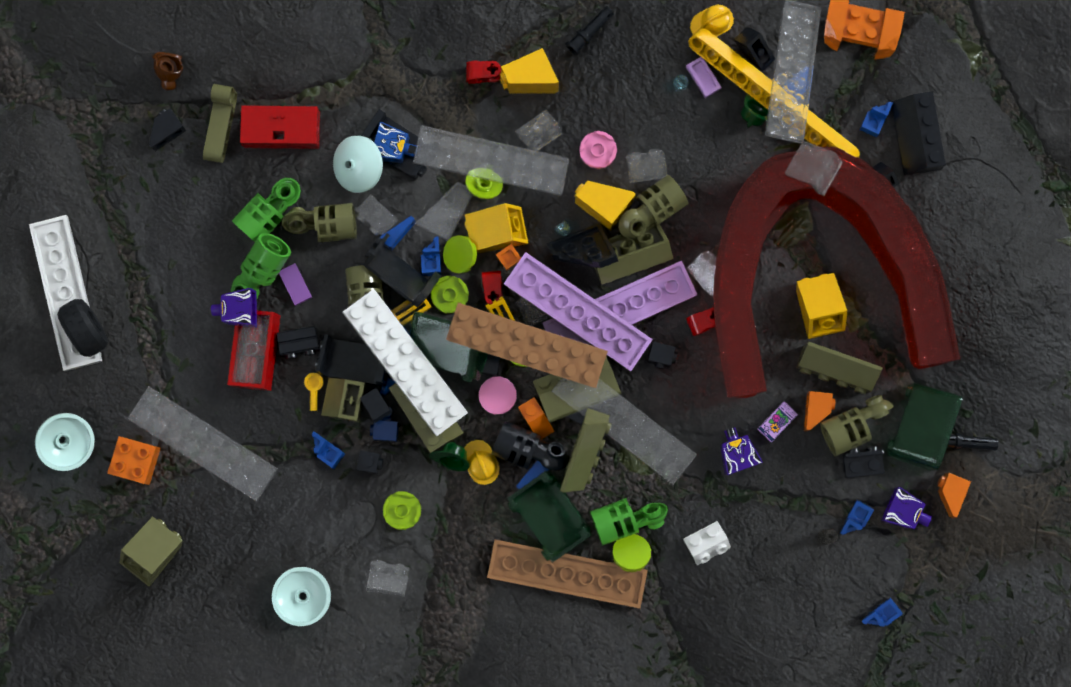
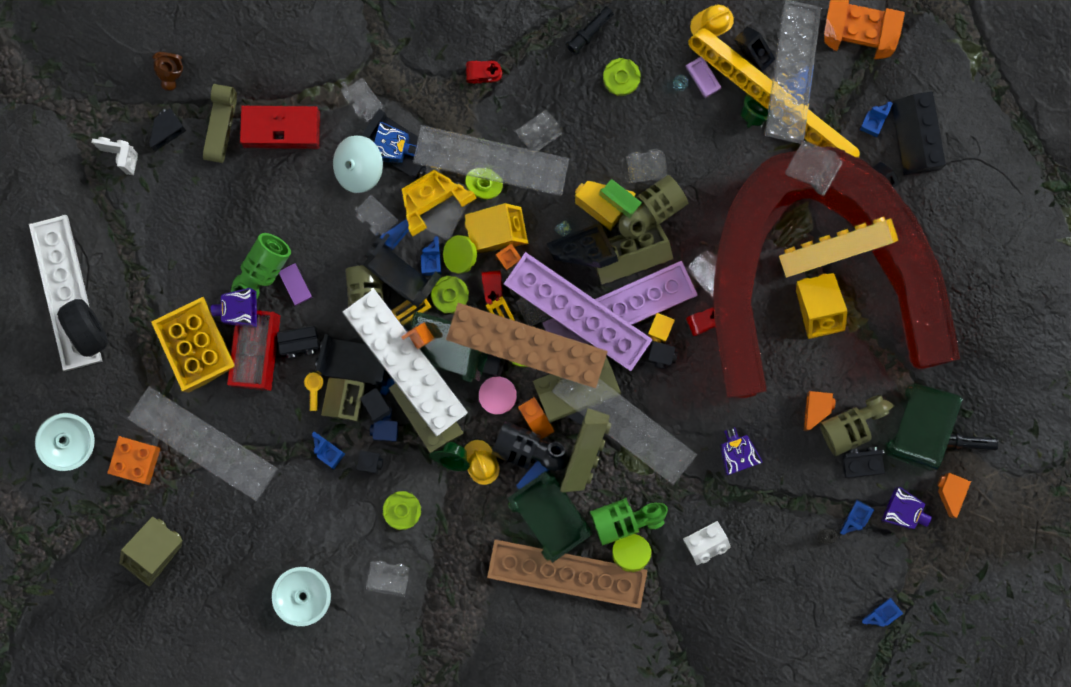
bright green cylinder [232,178,301,242] -> none
olive cylinder [282,203,357,243] -> none
yellow slope [499,48,559,94] -> none
bright pink tile [579,131,617,169] -> none
tile [757,401,798,442] -> none
olive slope [796,342,883,394] -> none
none -> white bracket [91,137,138,175]
none -> yellow slope [151,297,235,393]
none -> clear bracket [341,78,385,122]
none -> orange panel [401,322,435,350]
none -> yellow wing [402,170,477,237]
none -> bright green panel [599,179,642,219]
none -> lime tile [603,58,640,96]
none -> yellow brick [647,313,674,343]
none -> yellow brick [779,217,899,278]

